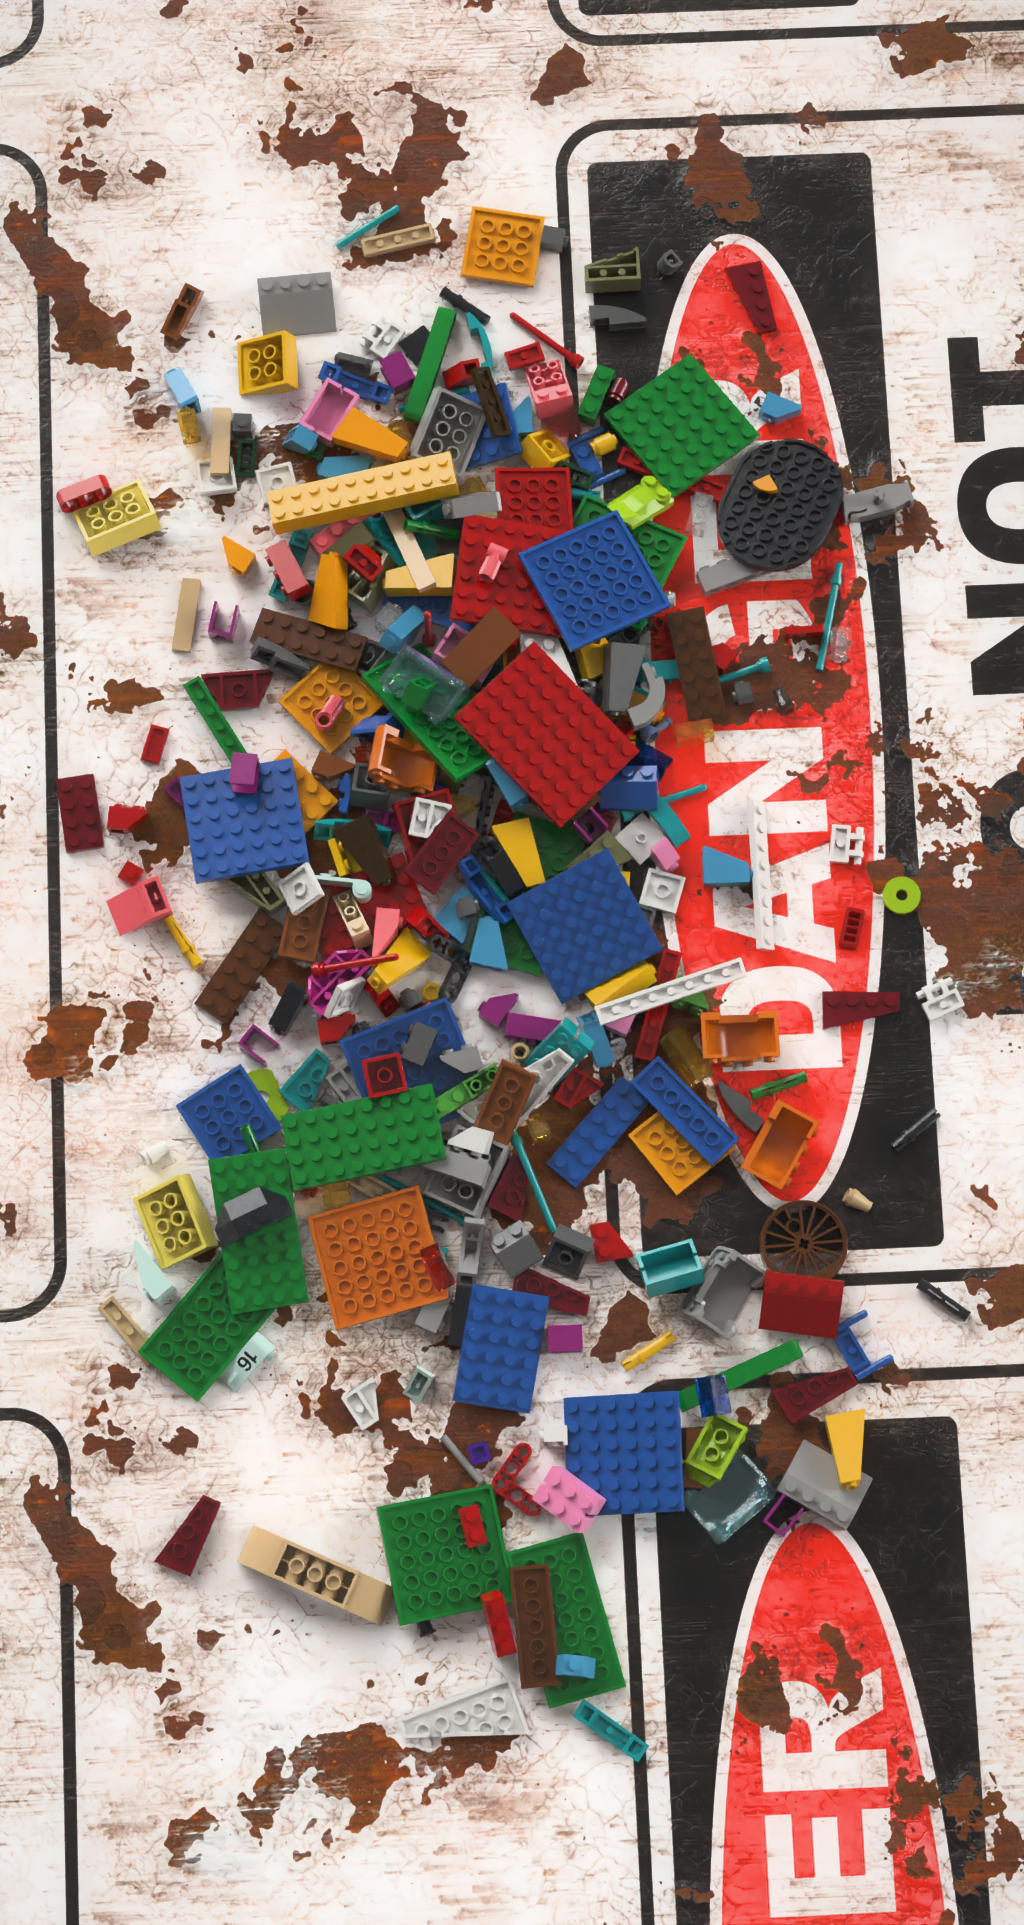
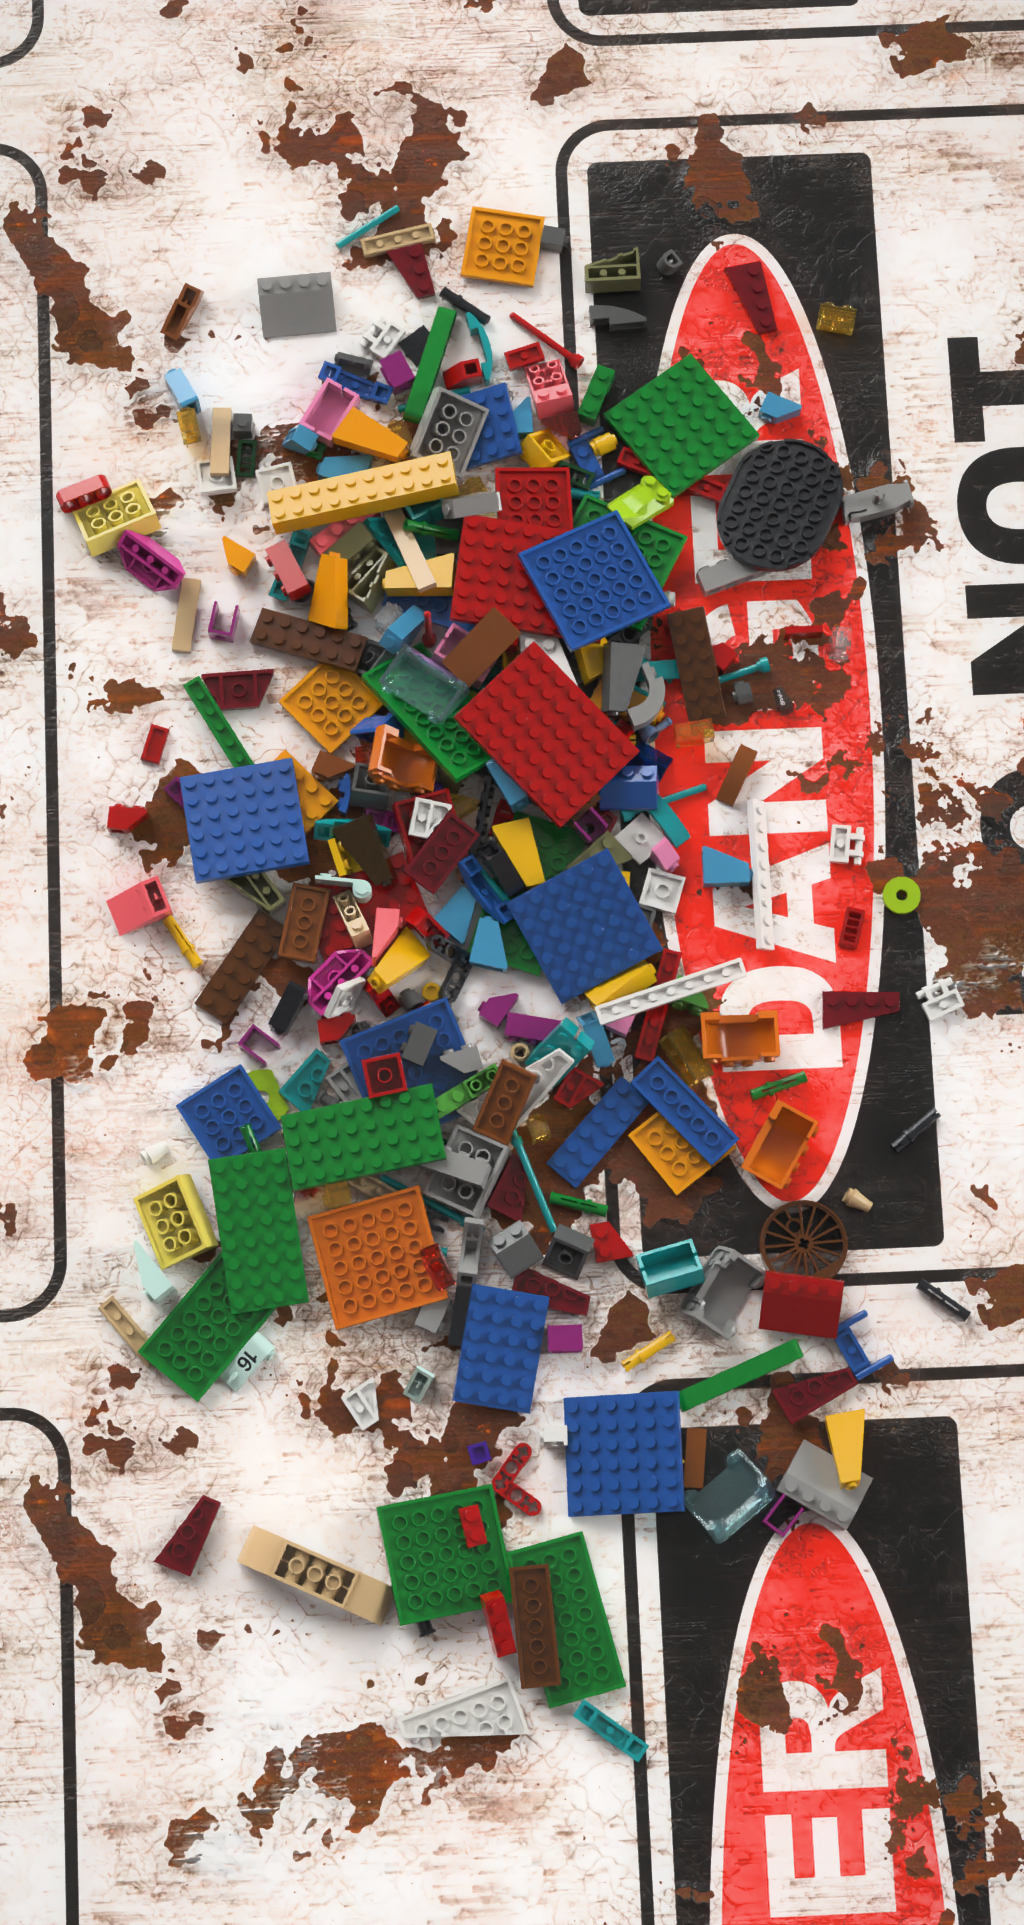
dark red plate [56,773,105,854] -> none
red plate [117,860,144,886] -> none
black wedge [215,1187,294,1248] -> none
magenta piece [229,752,260,795] -> none
yellow slope [237,330,298,396] -> none
dark grey slope [250,636,310,682] -> none
white plate [277,862,325,916] -> none
red piece [311,953,399,978] -> none
coral piece [316,694,346,733] -> none
red slope [342,543,383,583] -> none
green slope [400,676,437,710] -> none
light grey bar [440,1434,484,1484] -> none
white slope [447,1126,494,1157] -> none
dark grey plate [455,897,480,920] -> none
dark brown plate [470,366,512,438] -> none
coral piece [478,542,509,582] -> none
bright pink piece [532,1466,607,1533] -> none
dark azure slope [555,1654,596,1679] -> none
dark grey plate [579,678,602,707] -> none
dark red brick [606,378,630,406] -> none
clear brick [685,492,714,538] -> none
lime slope [685,1411,748,1488] -> none
clear blue panel [695,1374,732,1418] -> none
dark grey slope [717,1081,765,1135] -> none
light orange tile [752,475,778,494] -> none
teal bar [816,562,843,671] -> none
none -> dark pink wedge [117,529,186,592]
none -> dark red wing [386,243,435,300]
none -> green pin [549,1191,608,1217]
none -> dark orange slope [716,744,758,807]
none -> clear yellow brick [816,302,857,336]

